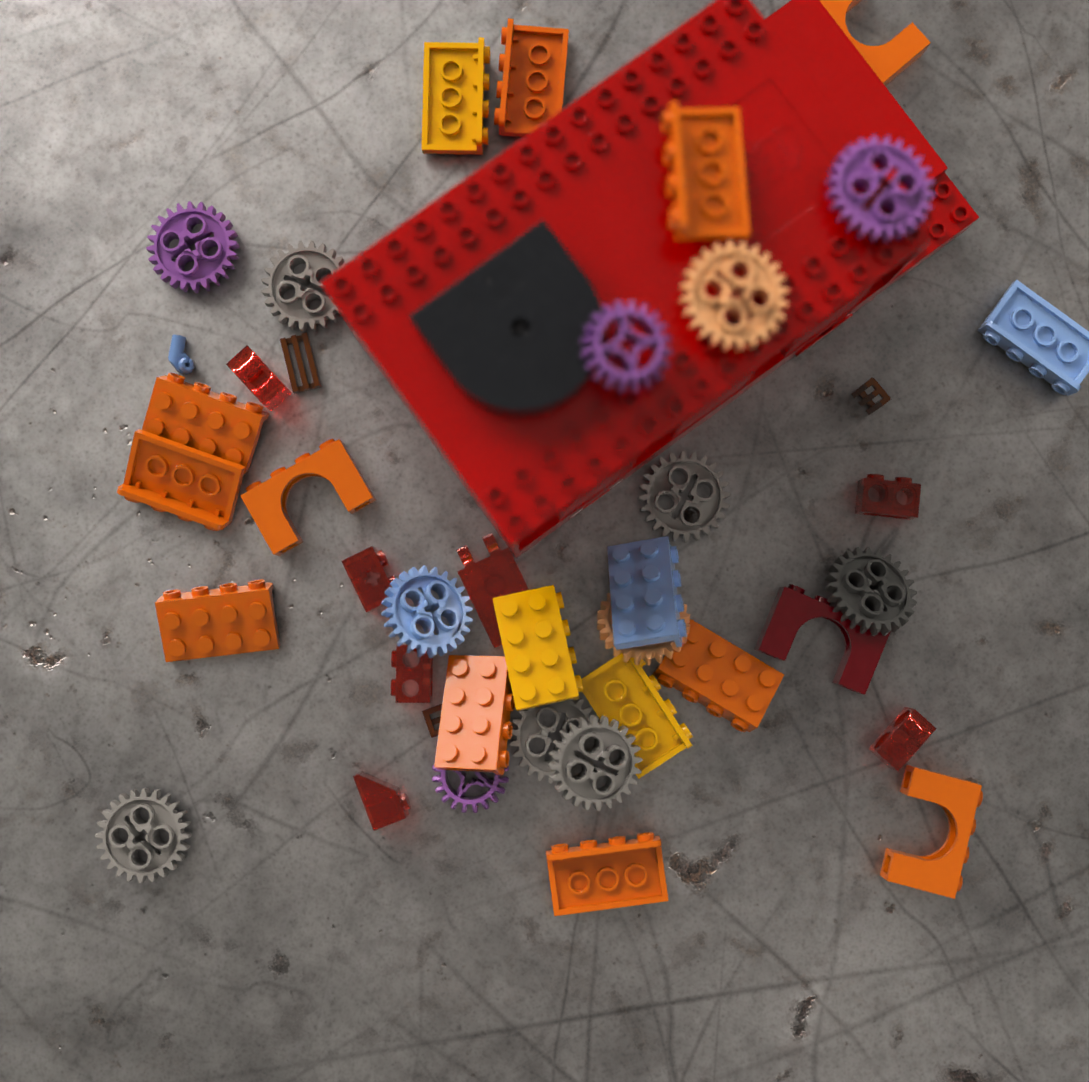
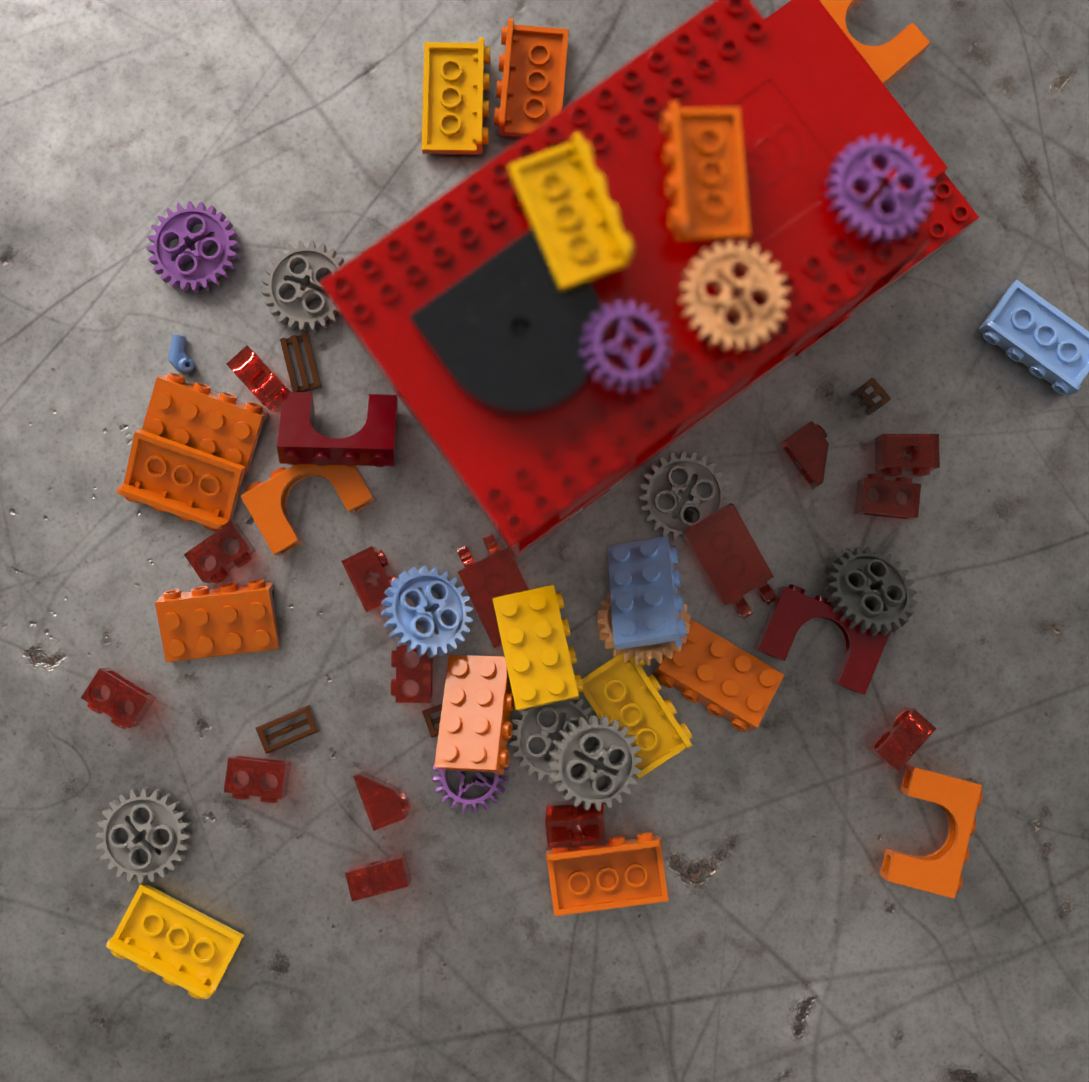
none -> clear red brick [81,668,156,729]
none -> yellow bracket [106,882,245,1000]
none -> clear red brick [184,522,256,584]
none -> clear red brick [224,755,291,803]
none -> reddish brown tile [255,705,320,754]
none -> dark red arch [276,392,399,467]
none -> clear red brick [345,852,412,902]
none -> yellow bracket [507,133,634,291]
none -> clear red brick [545,802,606,848]
none -> clear red tile [682,503,778,619]
none -> clear red slope [780,421,829,489]
none -> clear red brick [875,434,940,476]

